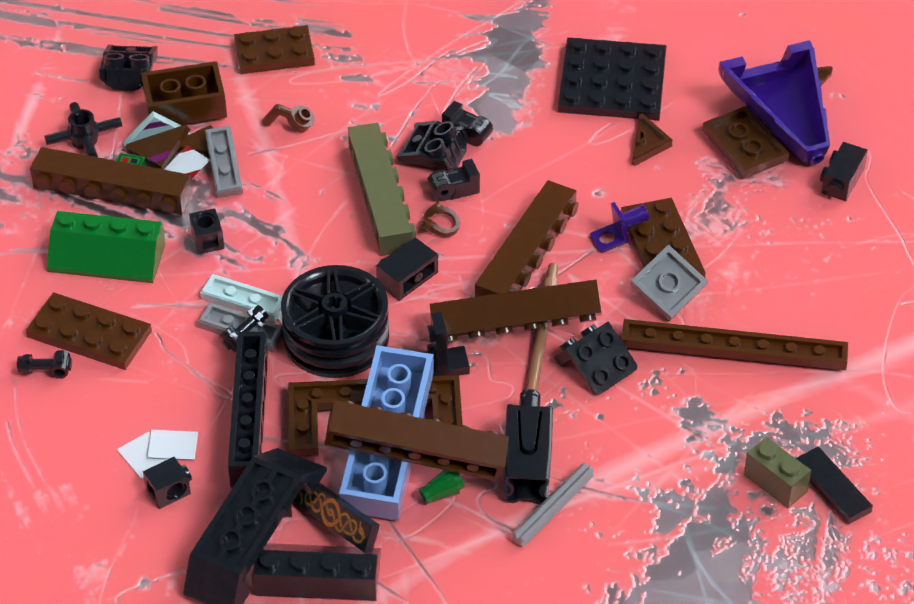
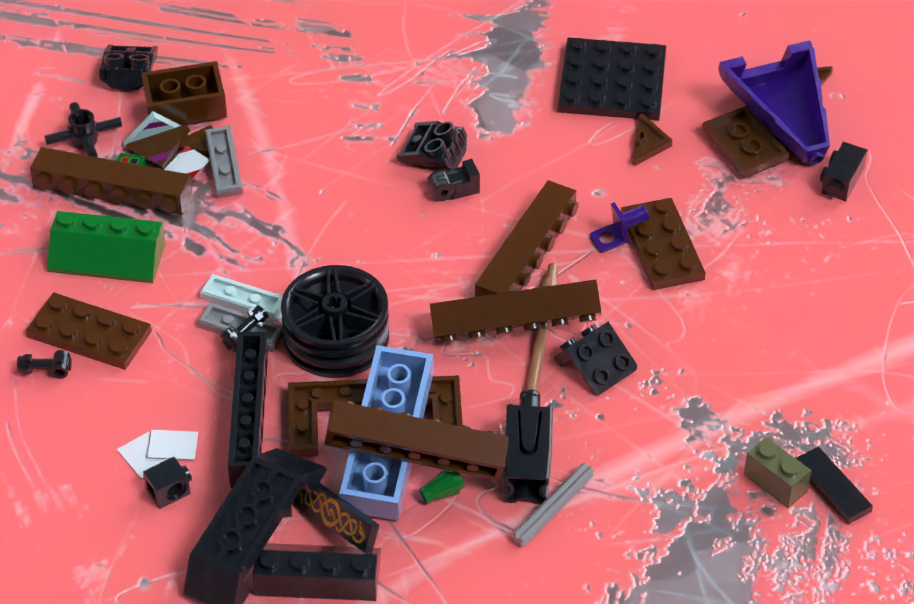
black brick [189,208,225,255] -> none
reddish brown plate [234,25,315,74] -> none
reddish brown plate [262,104,315,132] -> none
olive brick [348,122,416,256] -> none
black brick [376,237,438,301] -> none
reddish brown piece [421,201,460,237] -> none
black bracket [422,312,470,376] -> none
black leg [442,101,494,146] -> none
reddish brown plate [621,319,848,370] -> none
light grey plate [630,245,709,321] -> none

